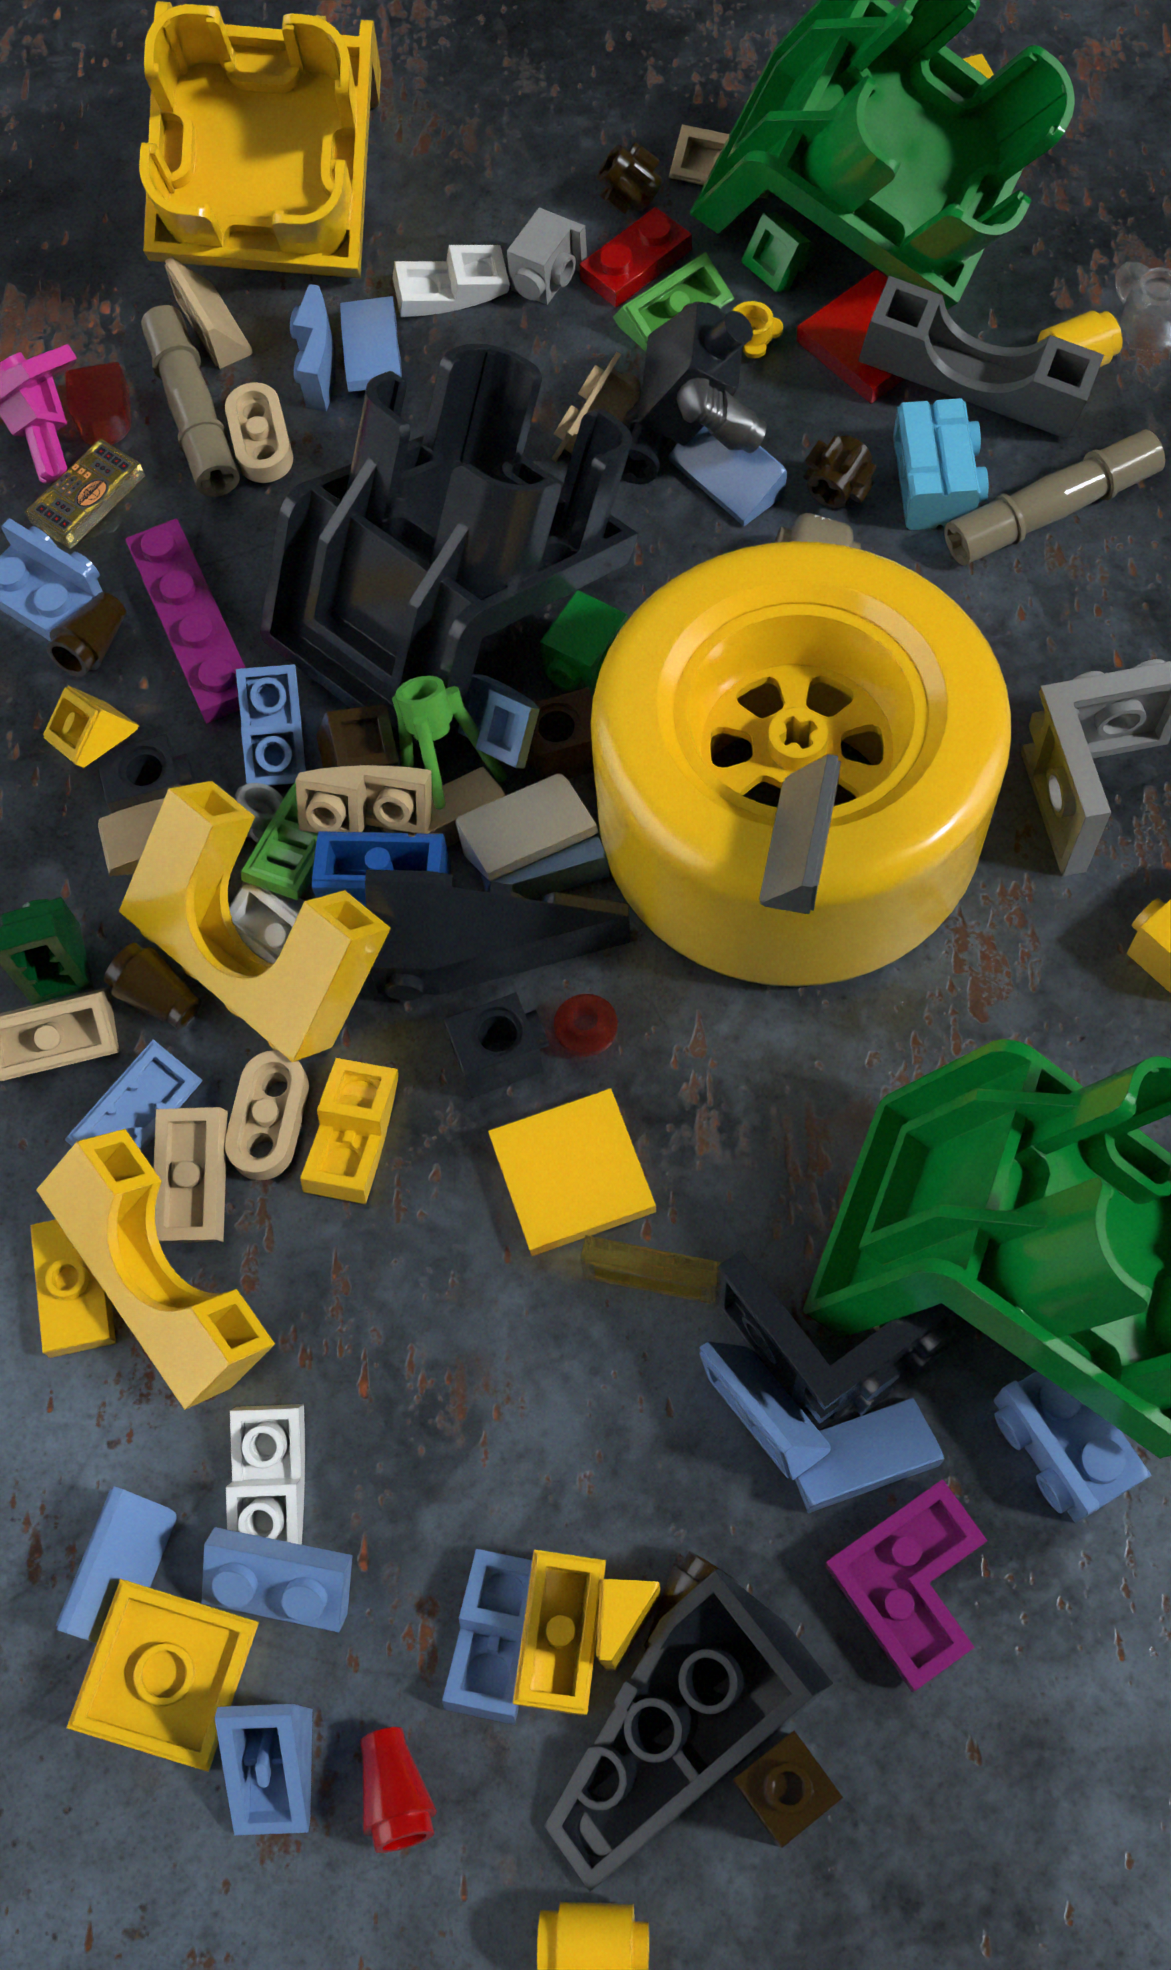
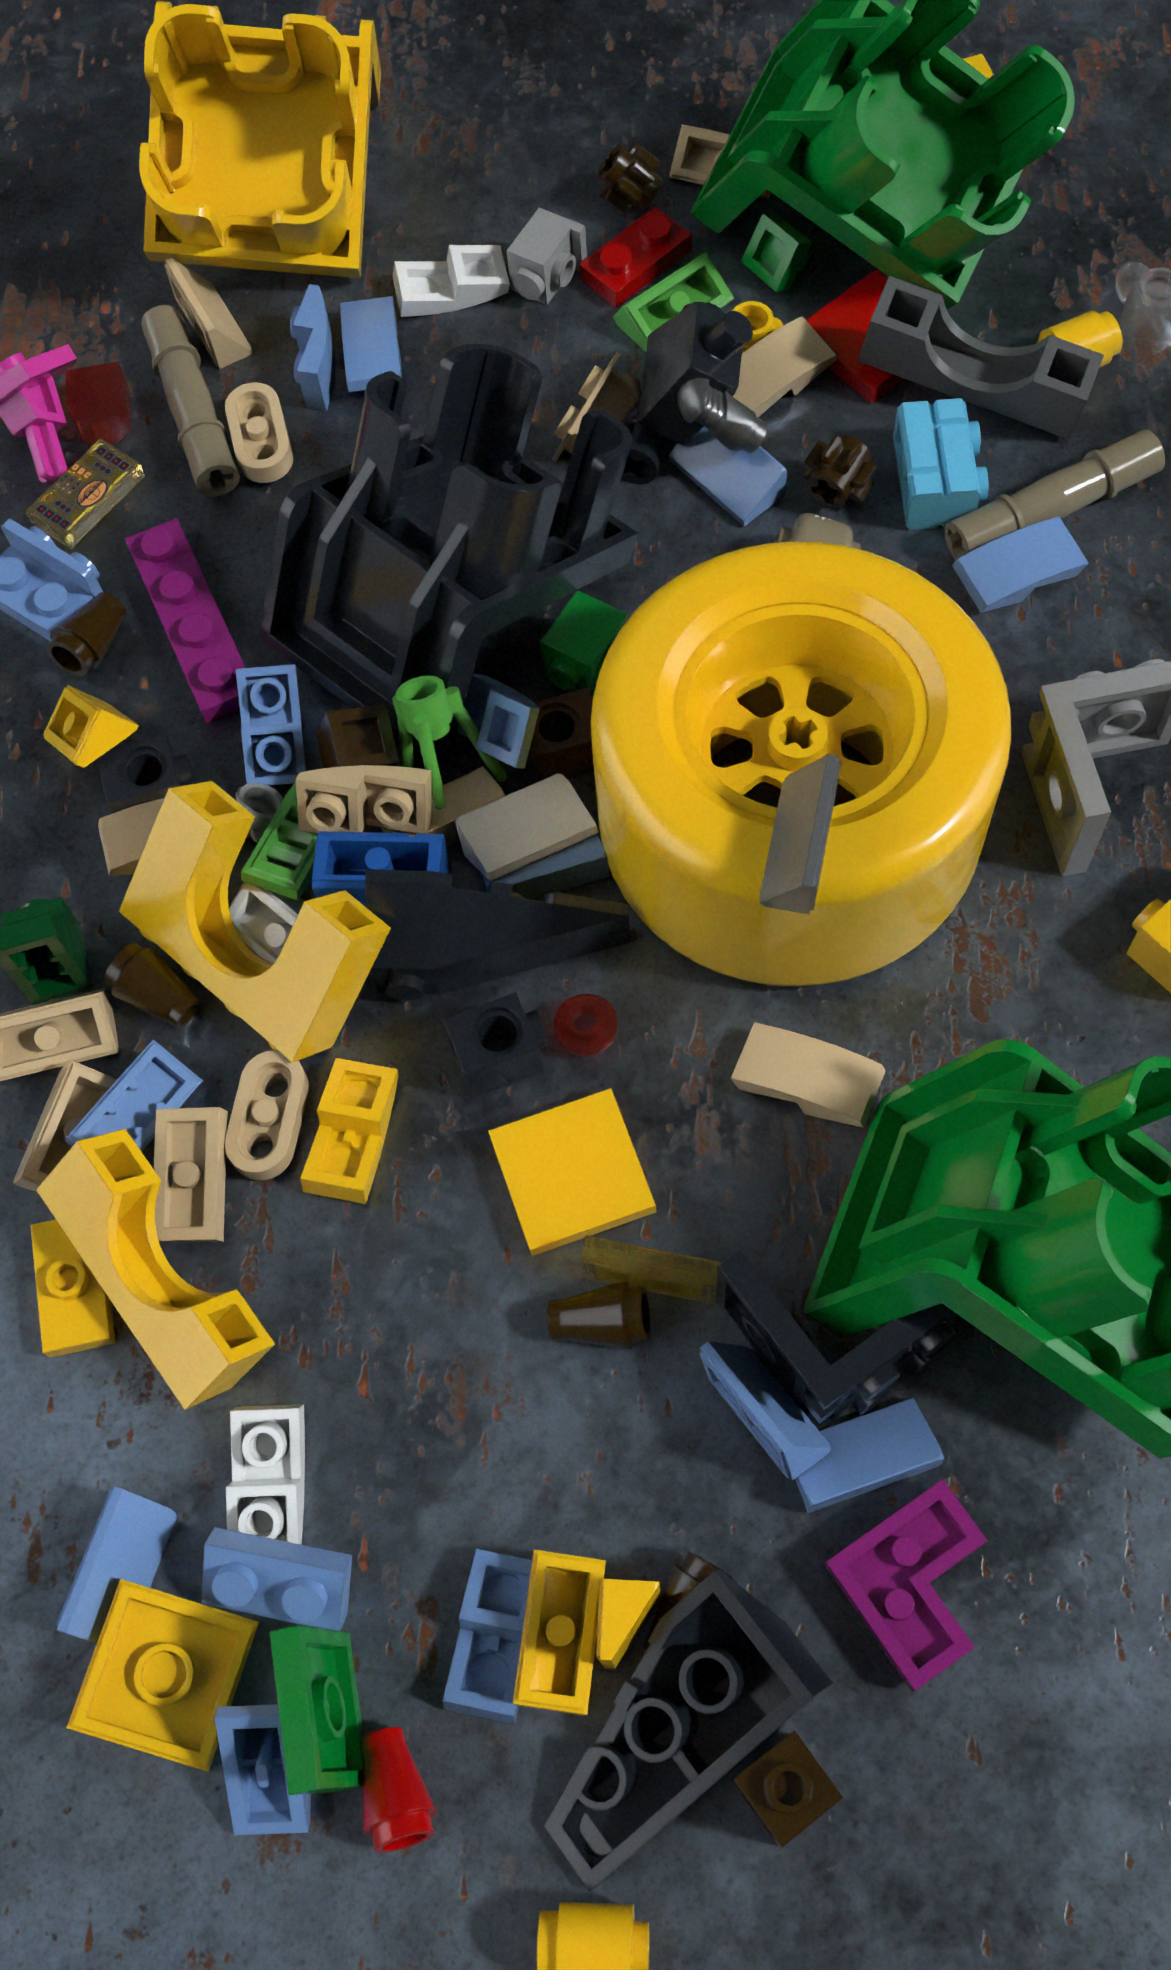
medium blue bracket [993,1371,1151,1524] -> none
none -> tan slope [13,1060,118,1192]
none -> green tile [270,1625,364,1796]
none -> dark brown cone [547,1280,650,1349]
none -> tan slope [731,1022,886,1128]
none -> tan slope [732,316,837,418]
none -> medium blue slope [952,517,1089,613]

